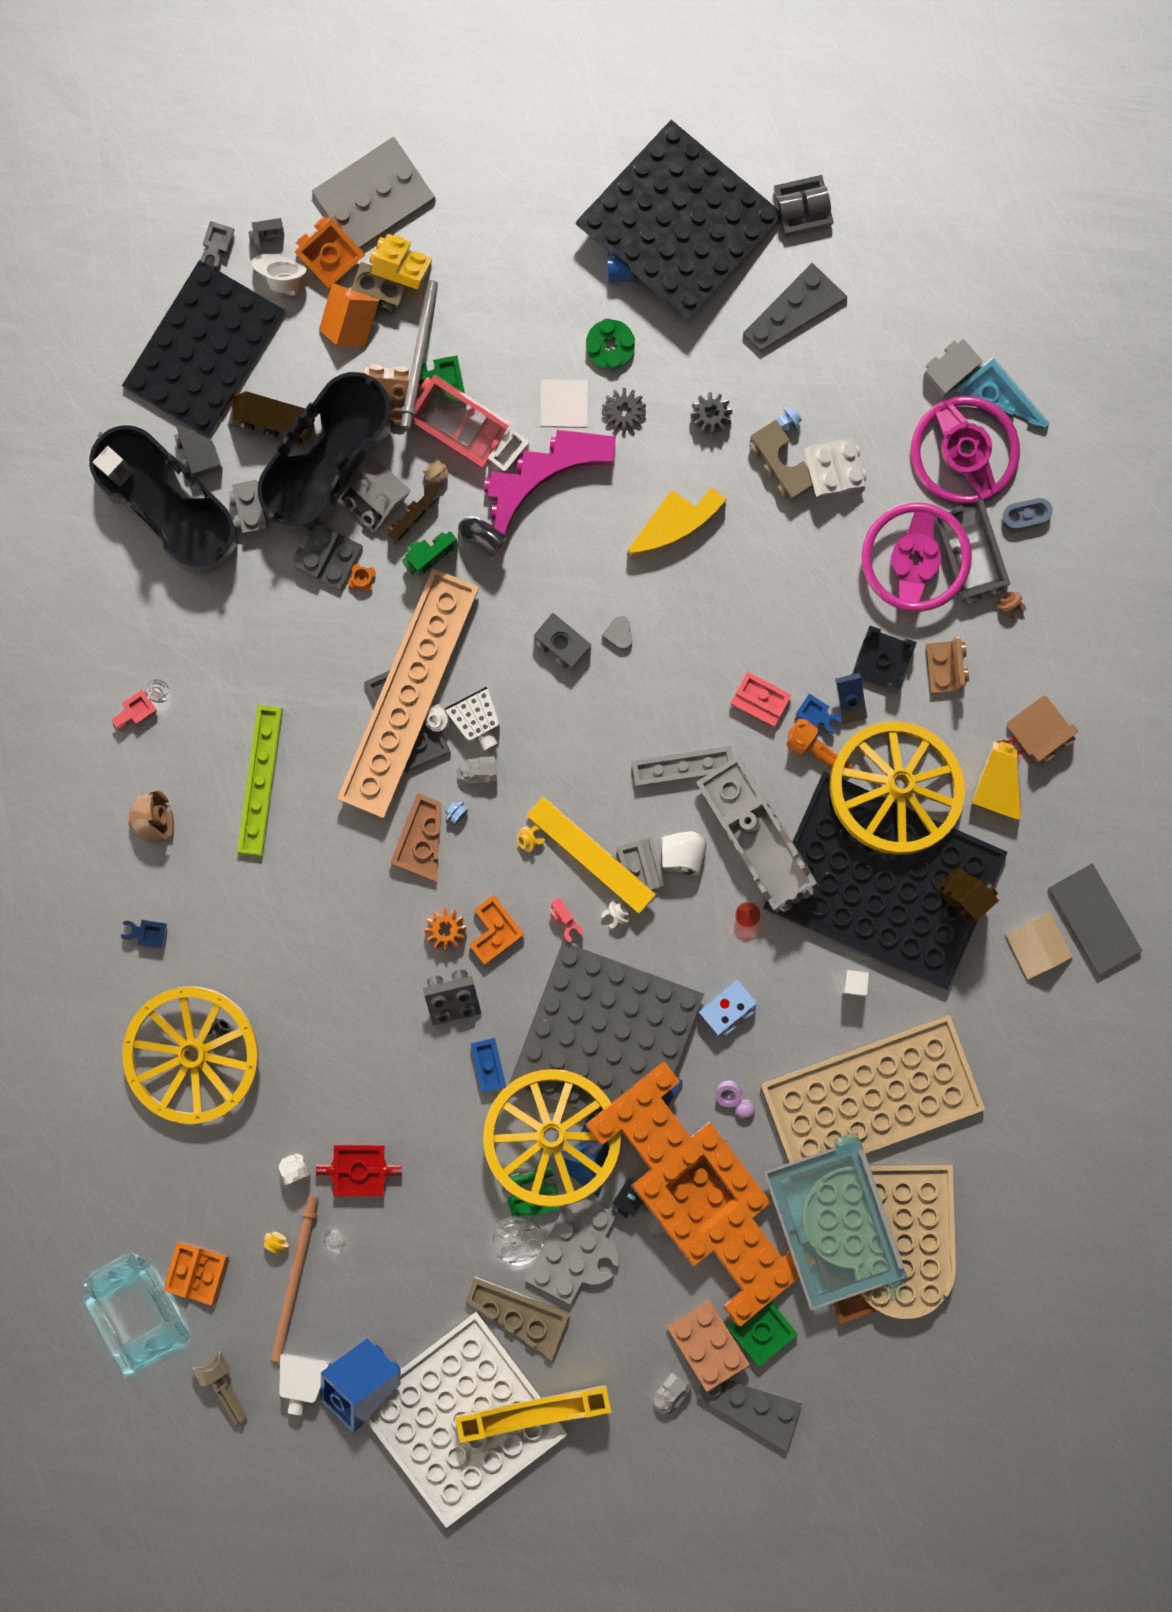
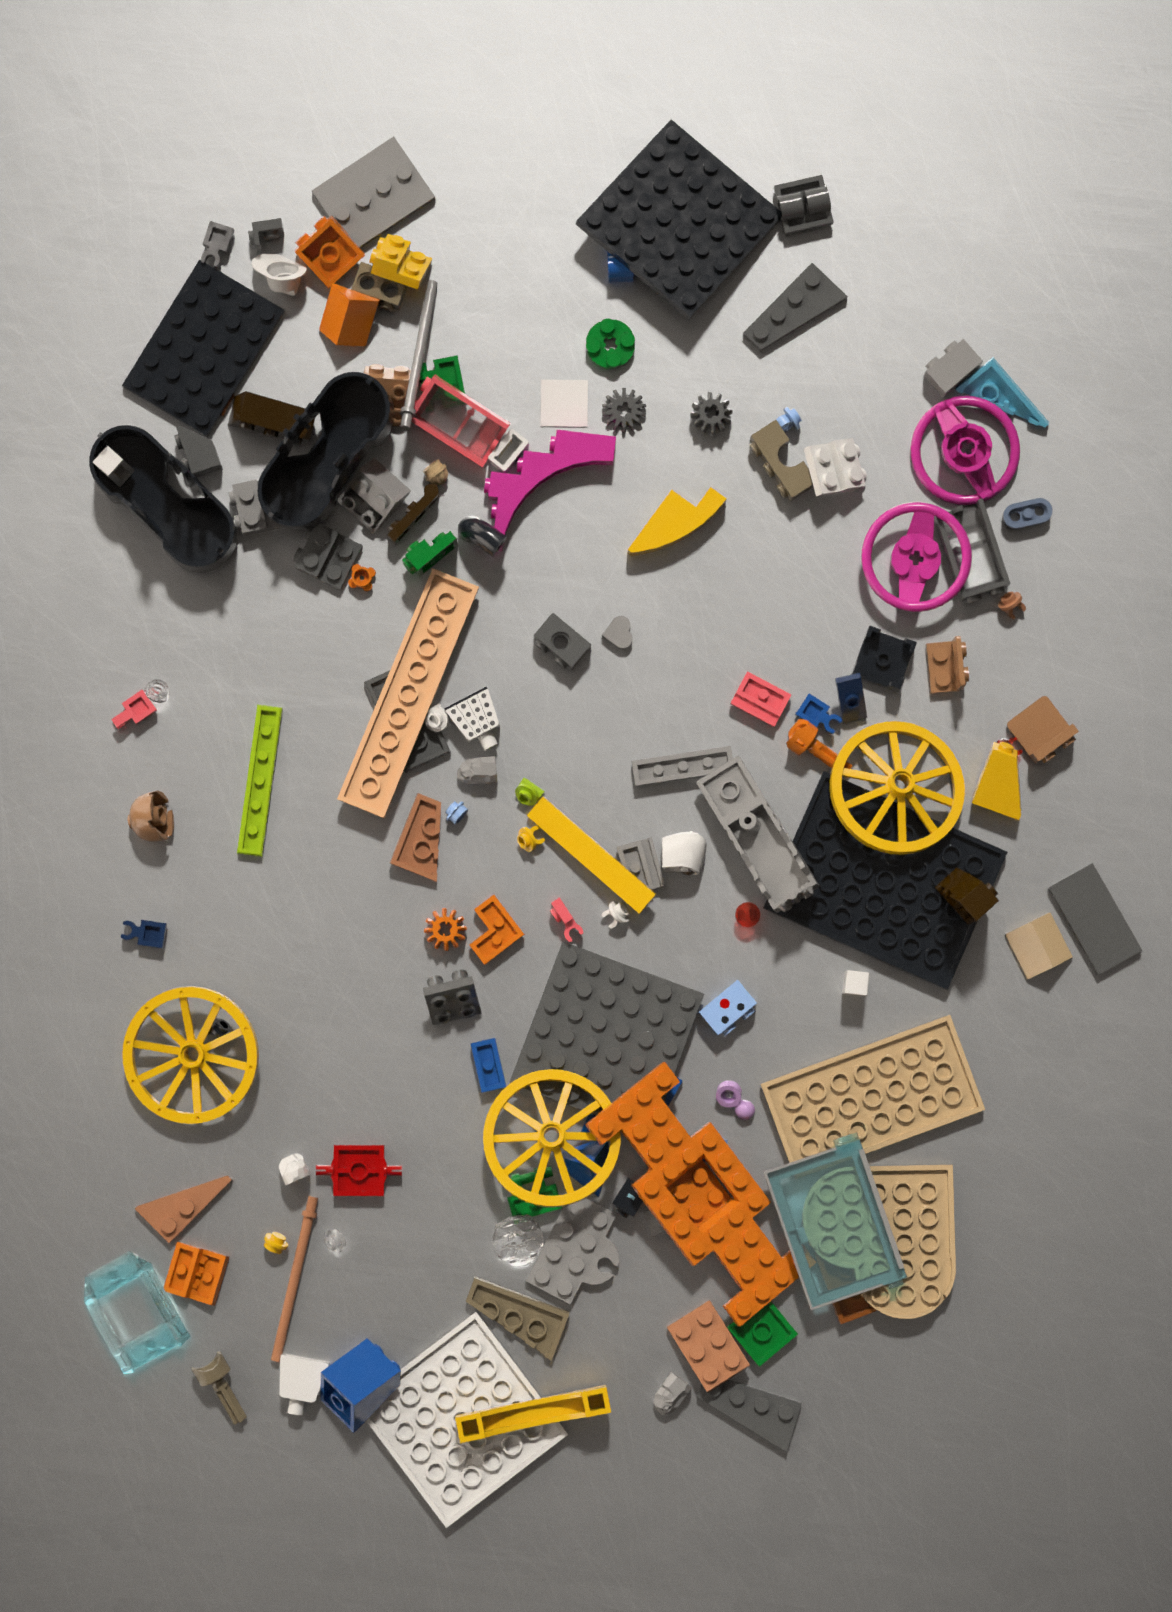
none -> nougat wing [135,1175,233,1243]
none -> lime plate [515,777,545,806]

